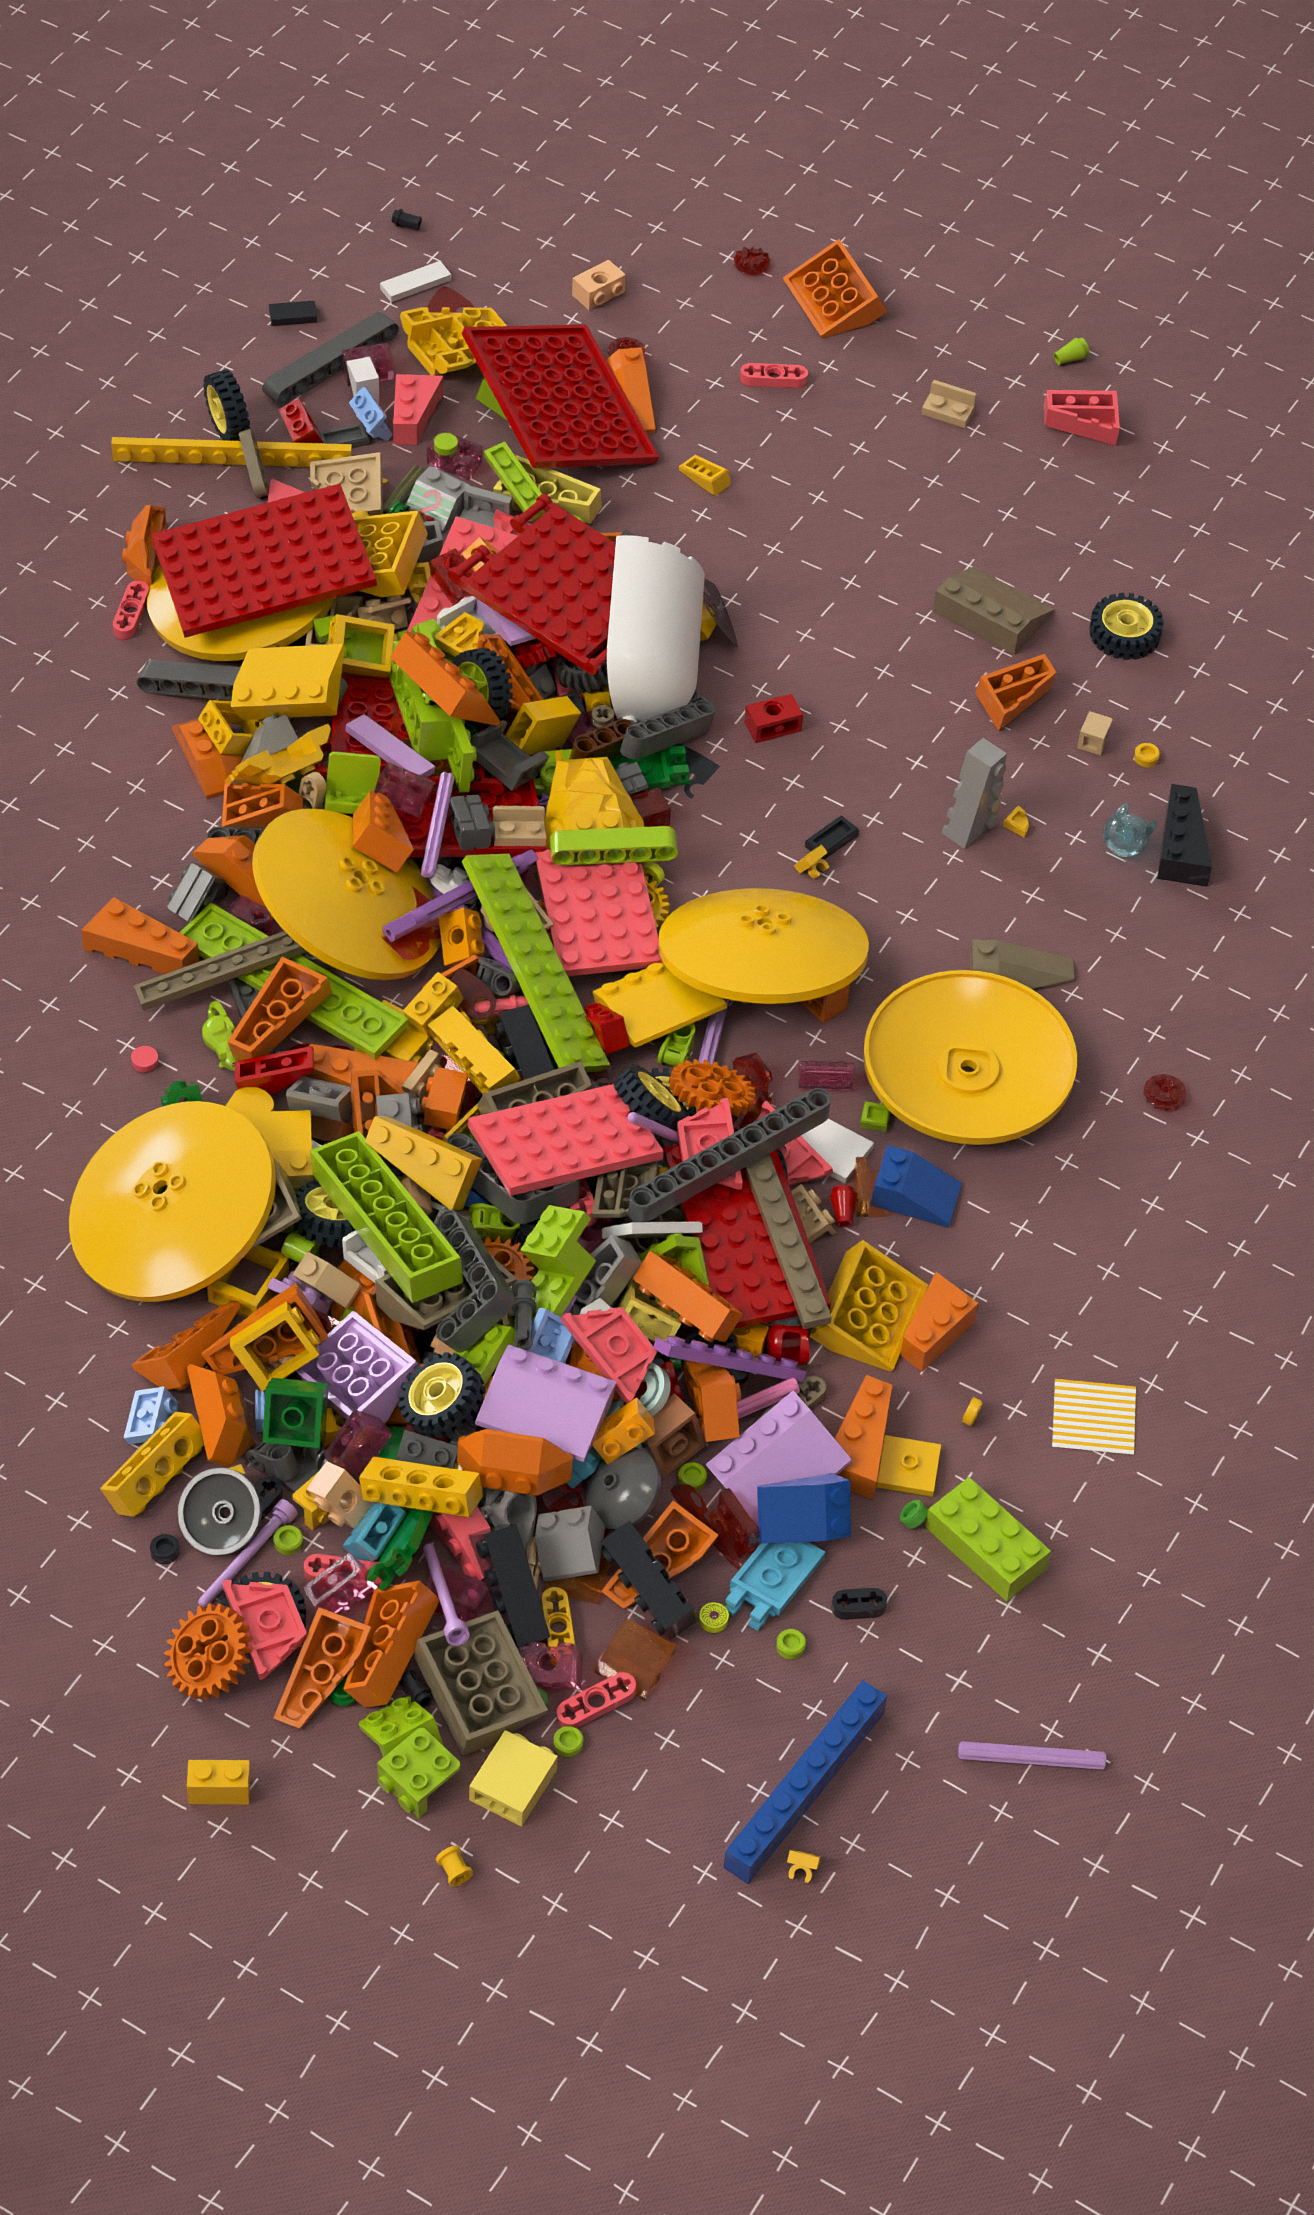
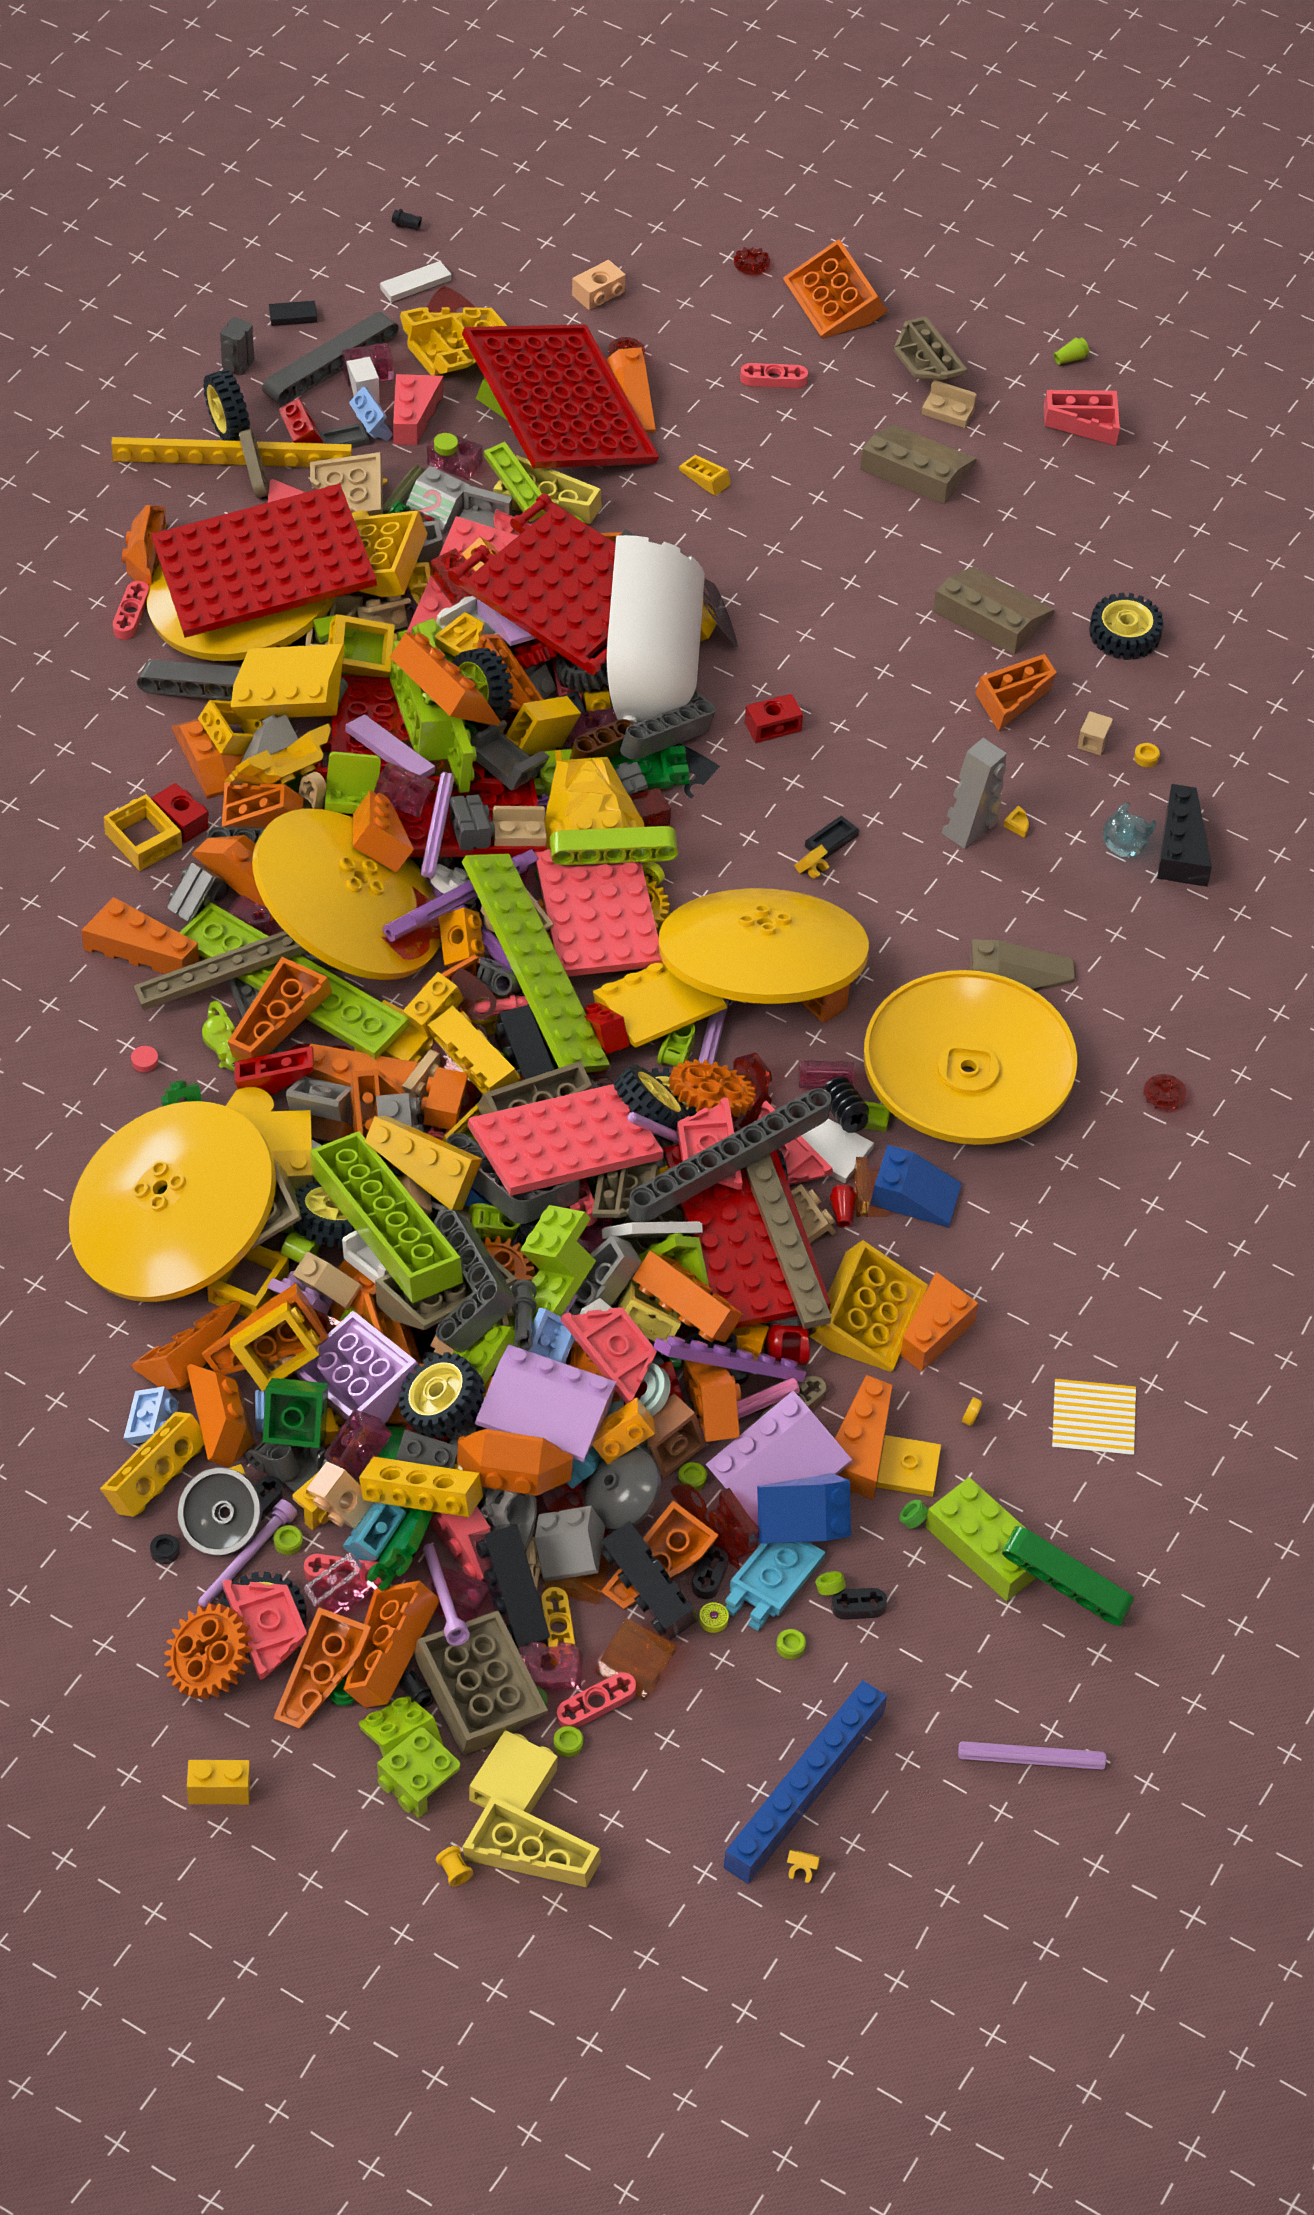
dark tan bush [591,705,614,728] -> none
none -> yellow window [103,794,182,871]
none -> red brick [151,783,209,843]
none -> dark grey brick [220,317,254,375]
none -> light yellow wedge [463,1796,601,1888]
none -> black beam [692,1546,728,1600]
none -> lime tile [815,1571,846,1595]
none -> black piece [822,1076,869,1133]
none -> dark tan slope [860,424,977,504]
none -> dark tan wedge [894,316,968,383]
none -> green beam [1001,1526,1134,1626]

